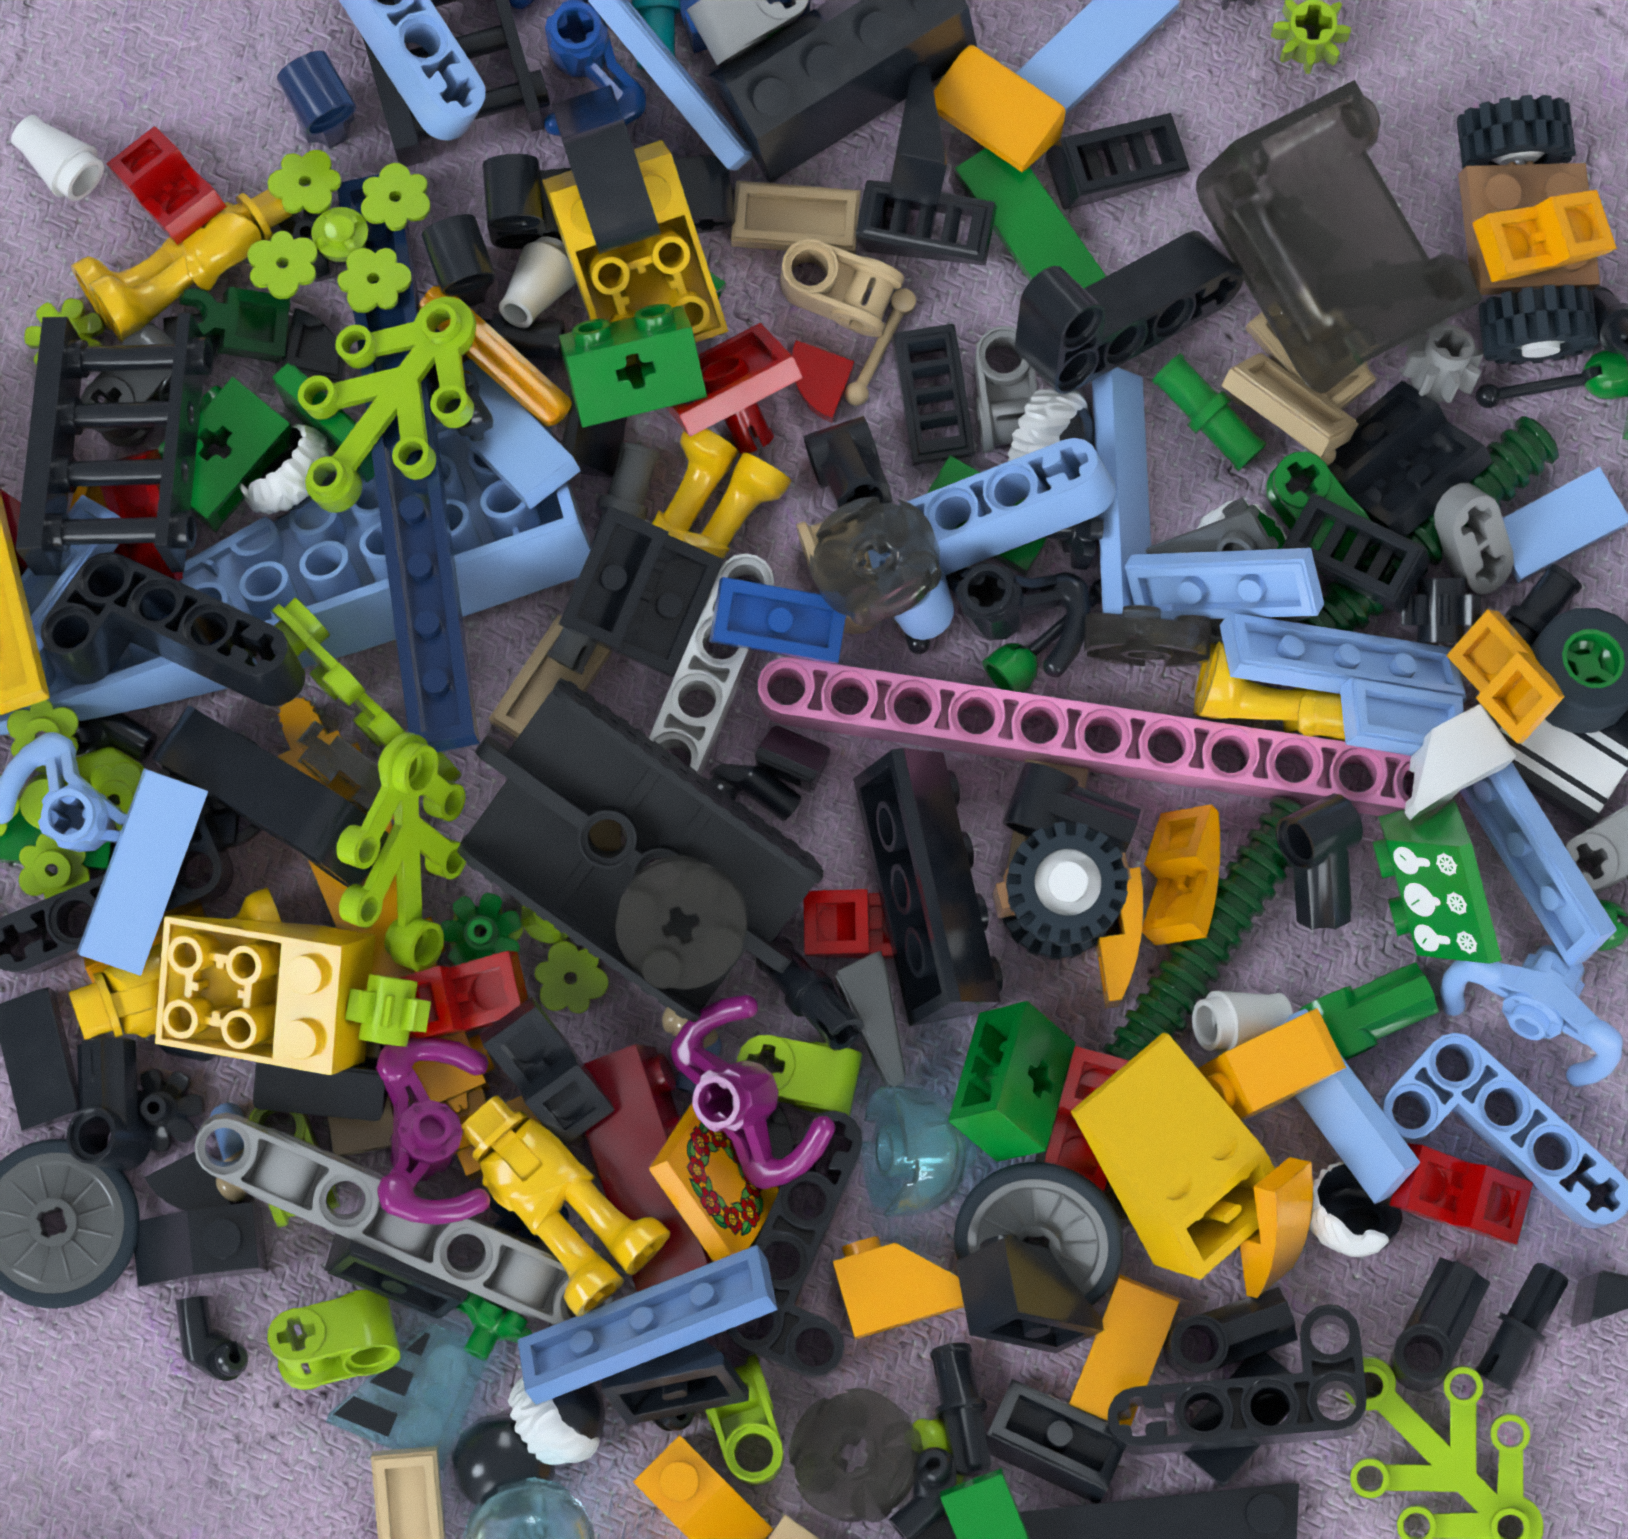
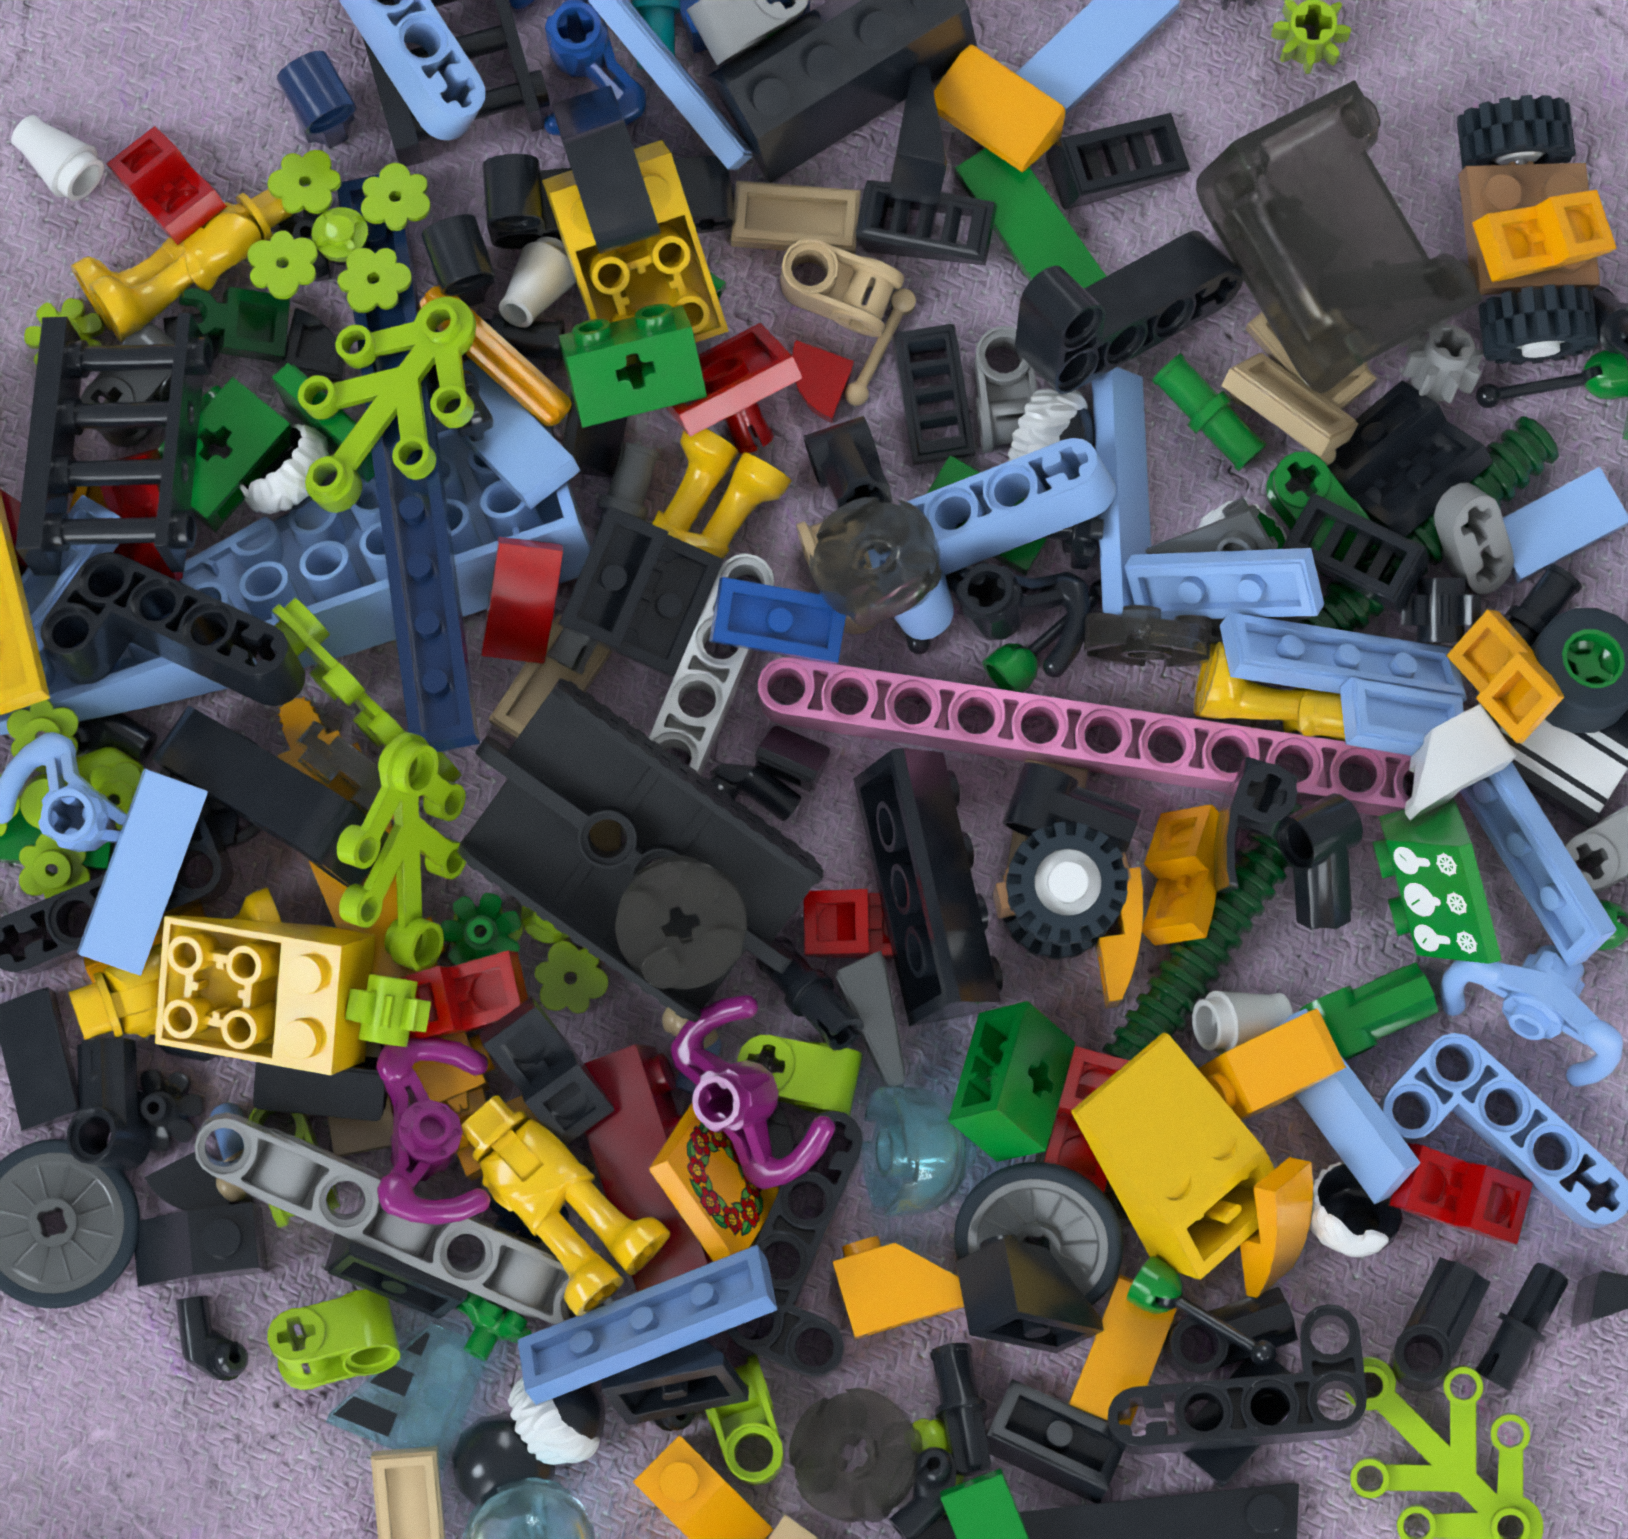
none -> red slope [481,536,563,664]
none -> hinge [1126,1255,1277,1367]
none -> black panel [1214,756,1299,894]

